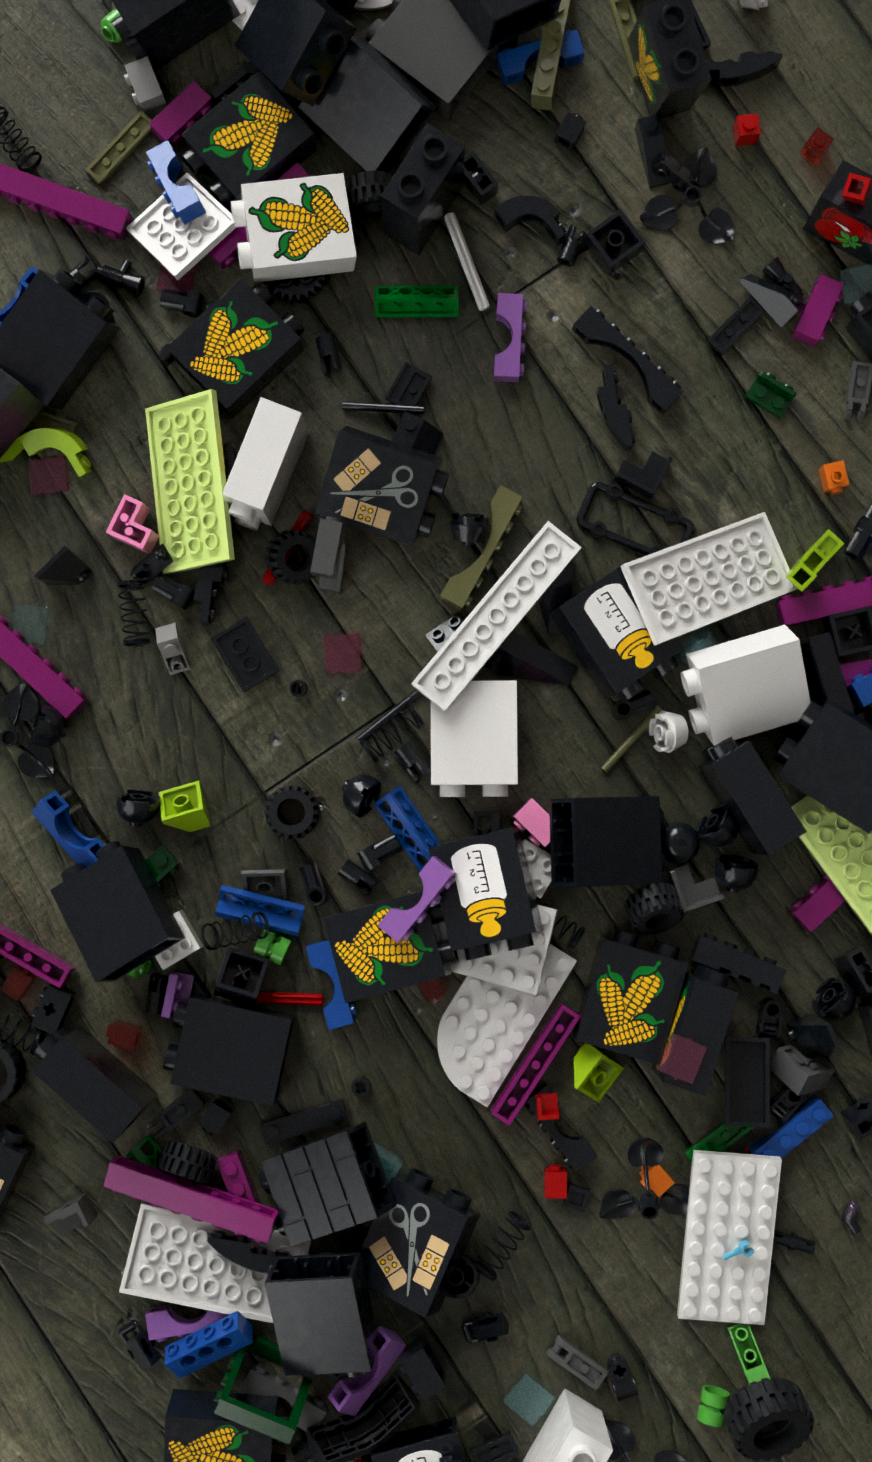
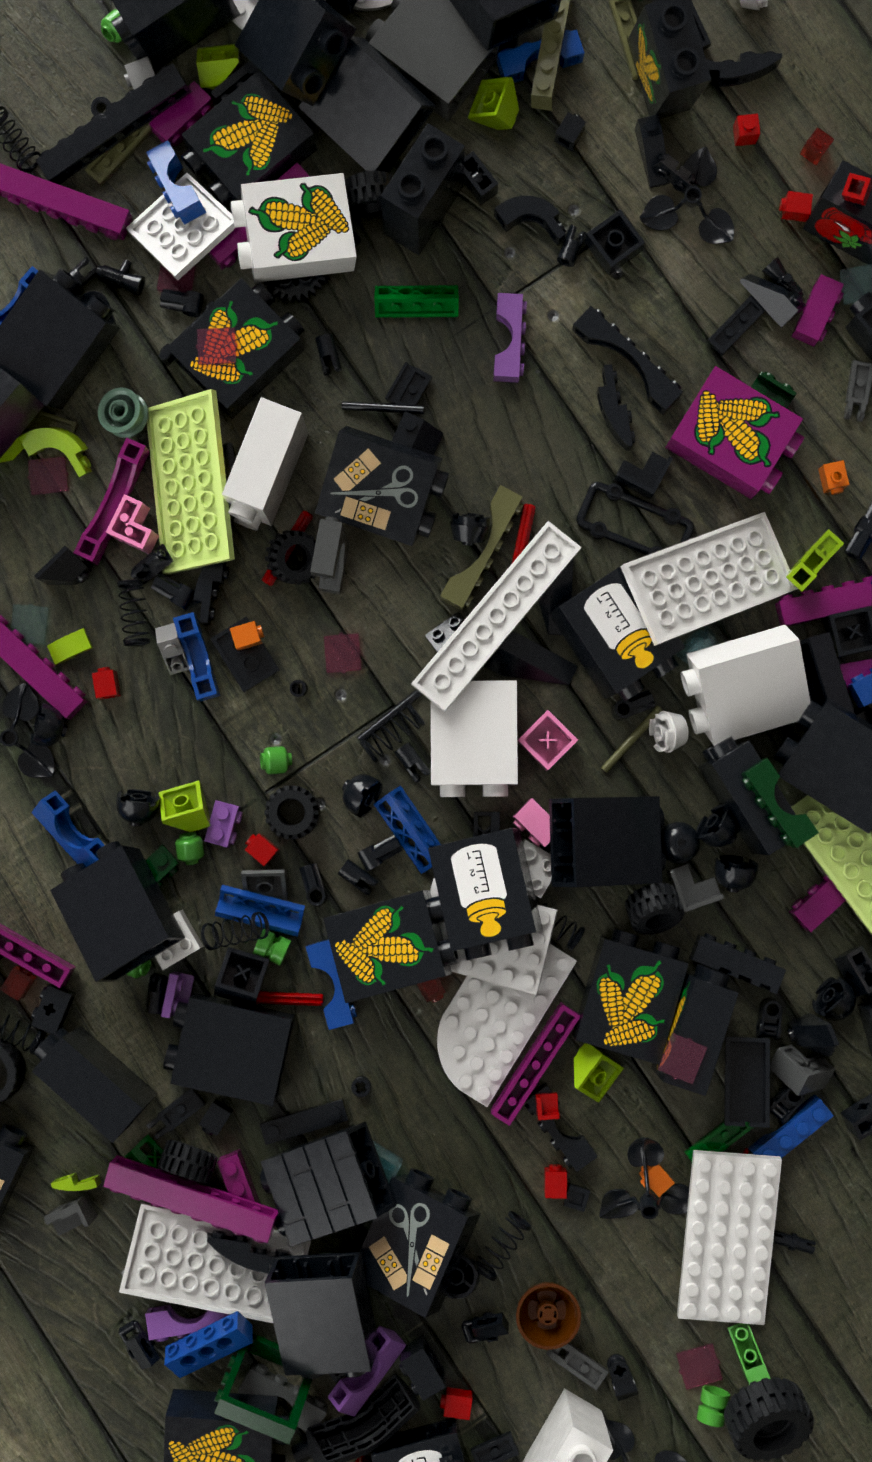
clear red brick [106,1020,142,1050] -> none
medium lavender arch [378,856,456,943] -> none
white axle [444,212,490,311] -> none
clear light blue piece [503,1373,555,1427] -> none
medium azure hand [723,1240,754,1260] -> none
clear purple arm [842,1201,861,1235] -> none
none -> black hinge [36,63,192,185]
none -> lime slope [47,628,93,665]
none -> lime slope [51,1173,102,1191]
none -> magenta arch [73,437,150,565]
none -> red brick [92,667,121,700]
none -> sand green wheel [98,387,149,438]
none -> blue arch [173,612,221,702]
none -> bright green head [175,832,204,865]
none -> lime slope [196,44,239,90]
none -> clear pink piece [196,327,238,365]
none -> medium lavender bracket [204,800,243,848]
none -> orange brick [230,621,265,651]
none -> red brick [245,833,280,866]
none -> bright green head [260,746,292,775]
none -> red brick [440,1387,473,1420]
none -> lime slope [468,77,519,130]
none -> red axle [512,504,535,563]
none -> reddish brown piece [516,1282,581,1350]
none -> bright pink brick [517,710,578,771]
none -> magenta brick [665,366,805,499]
none -> clear pink piece [676,1343,723,1390]
none -> dark green arch [741,758,819,848]
none -> red brick [779,191,813,222]

